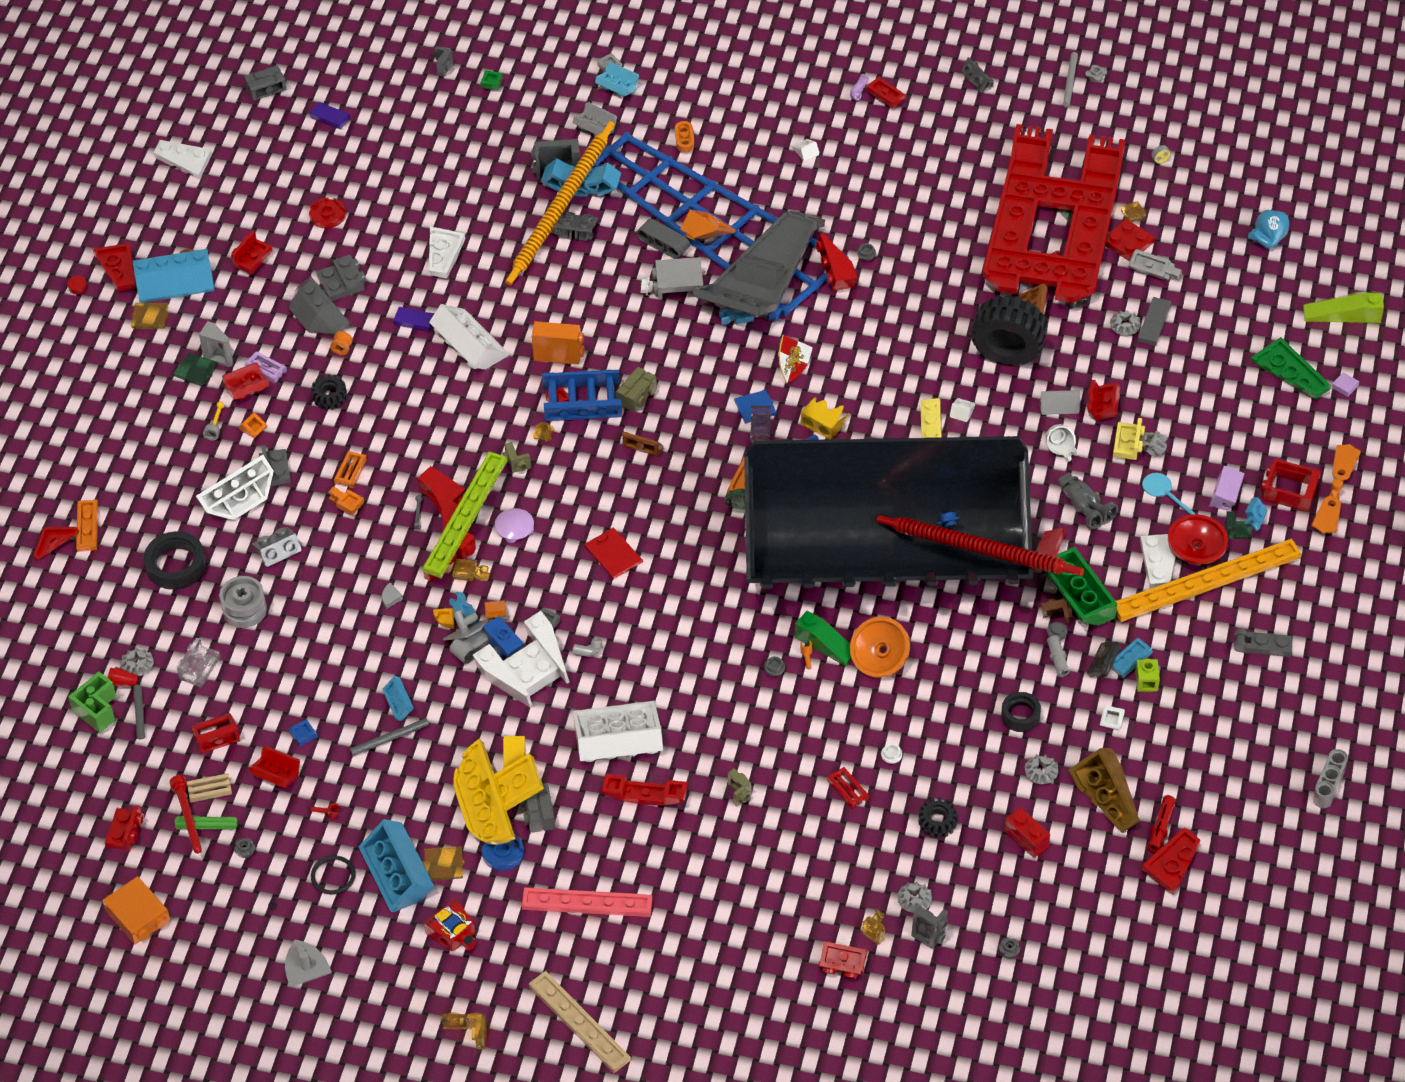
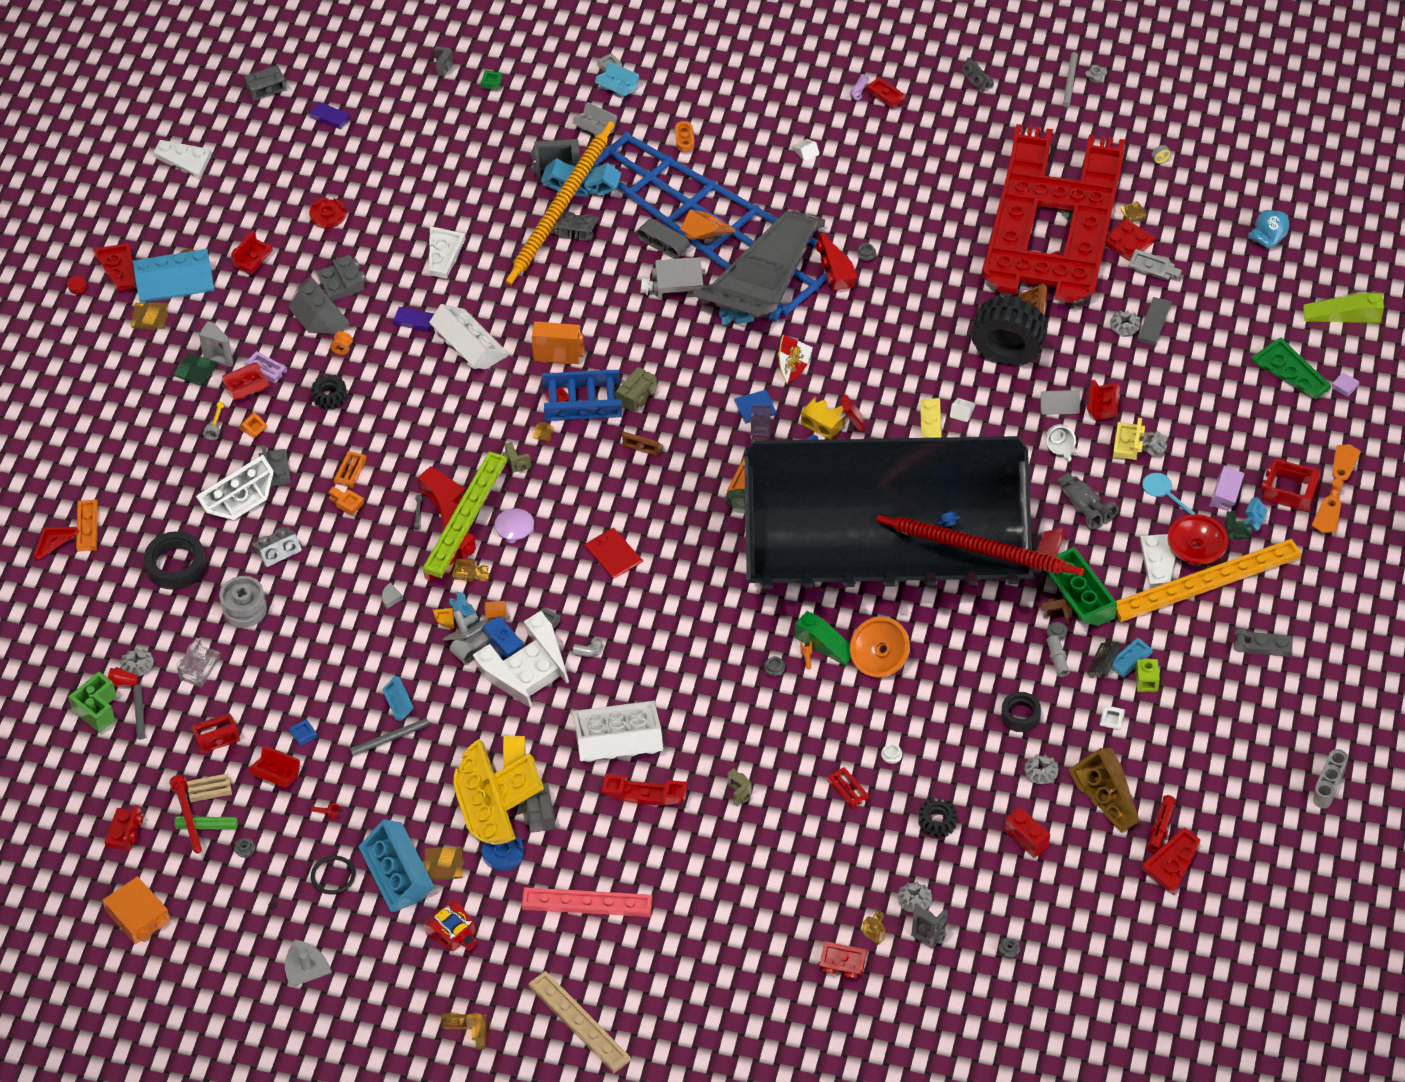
none -> red tile [841,395,866,432]

